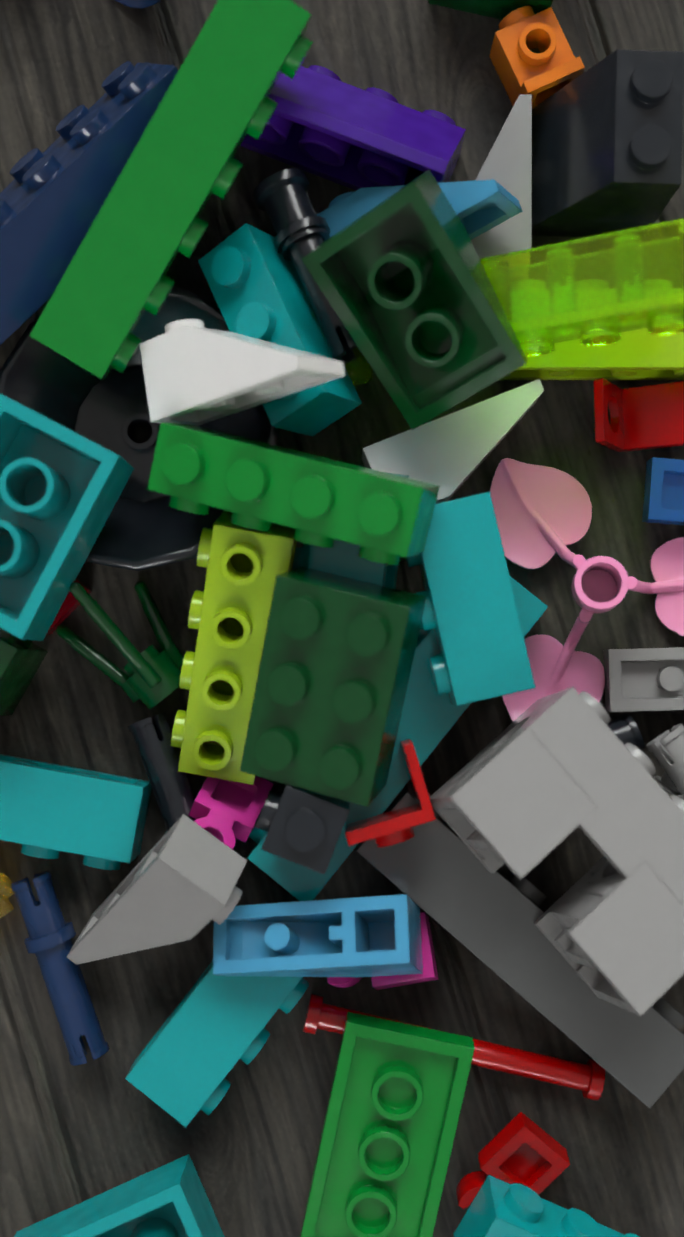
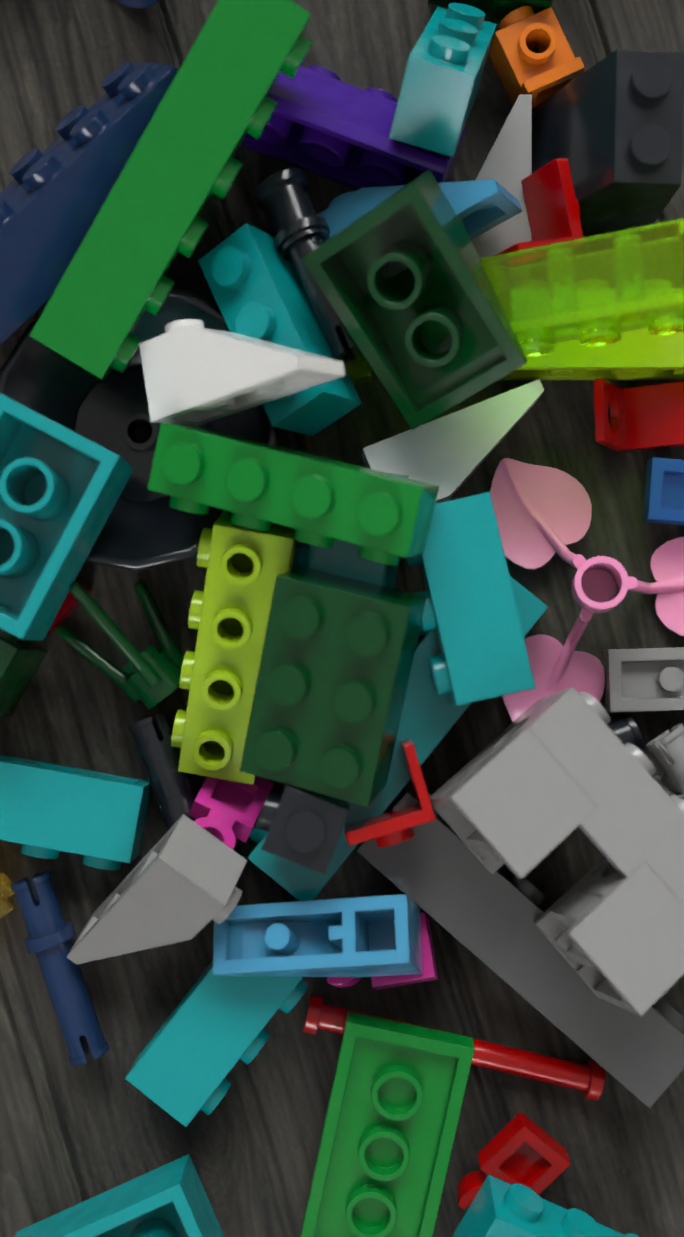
none -> teal brick [389,3,497,157]
none -> red bracket [484,158,585,271]

